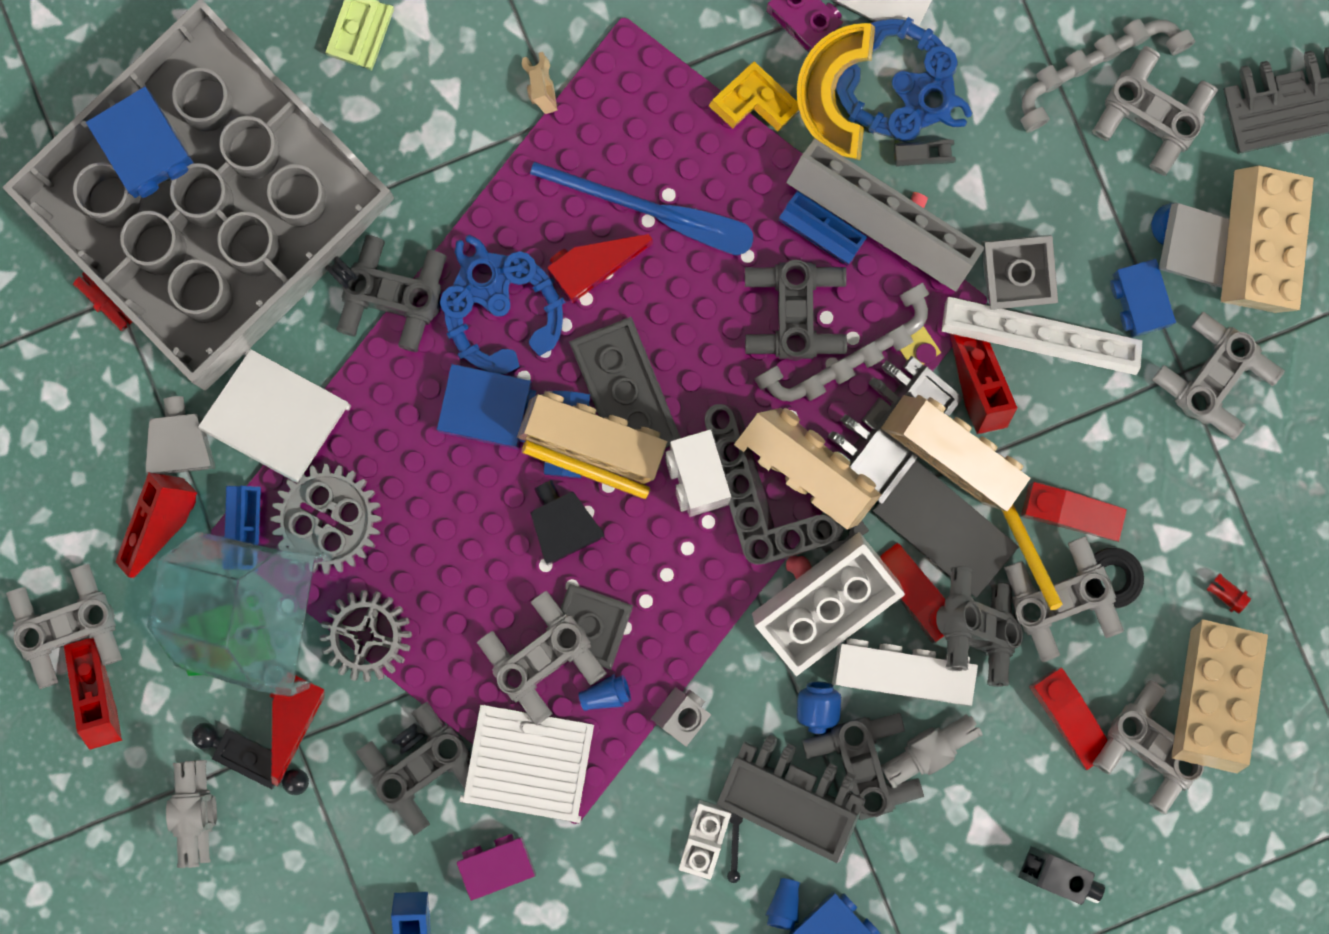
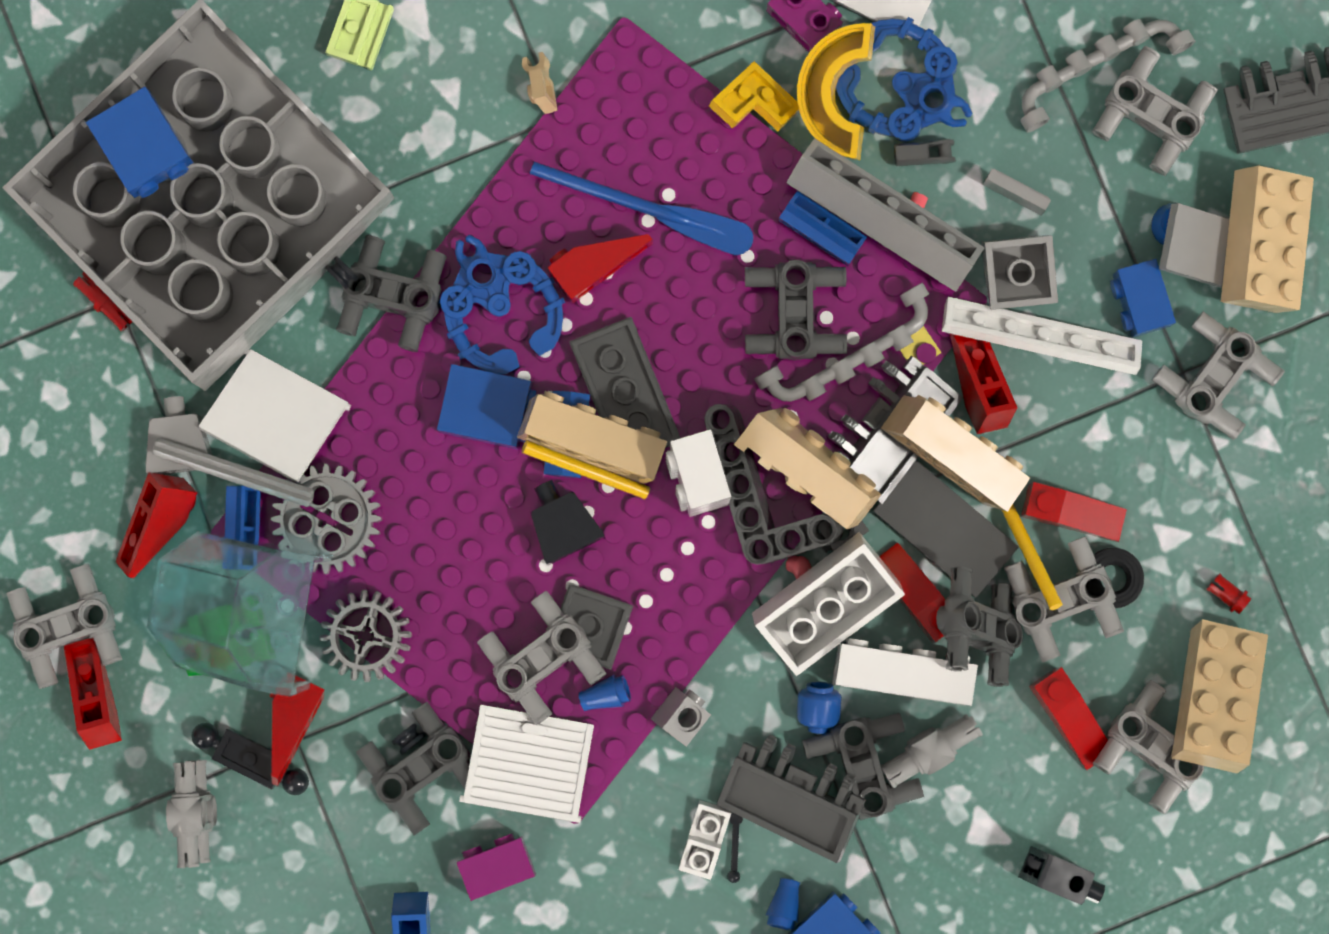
none -> light grey axle [153,438,314,507]
none -> light grey tile [983,169,1051,216]

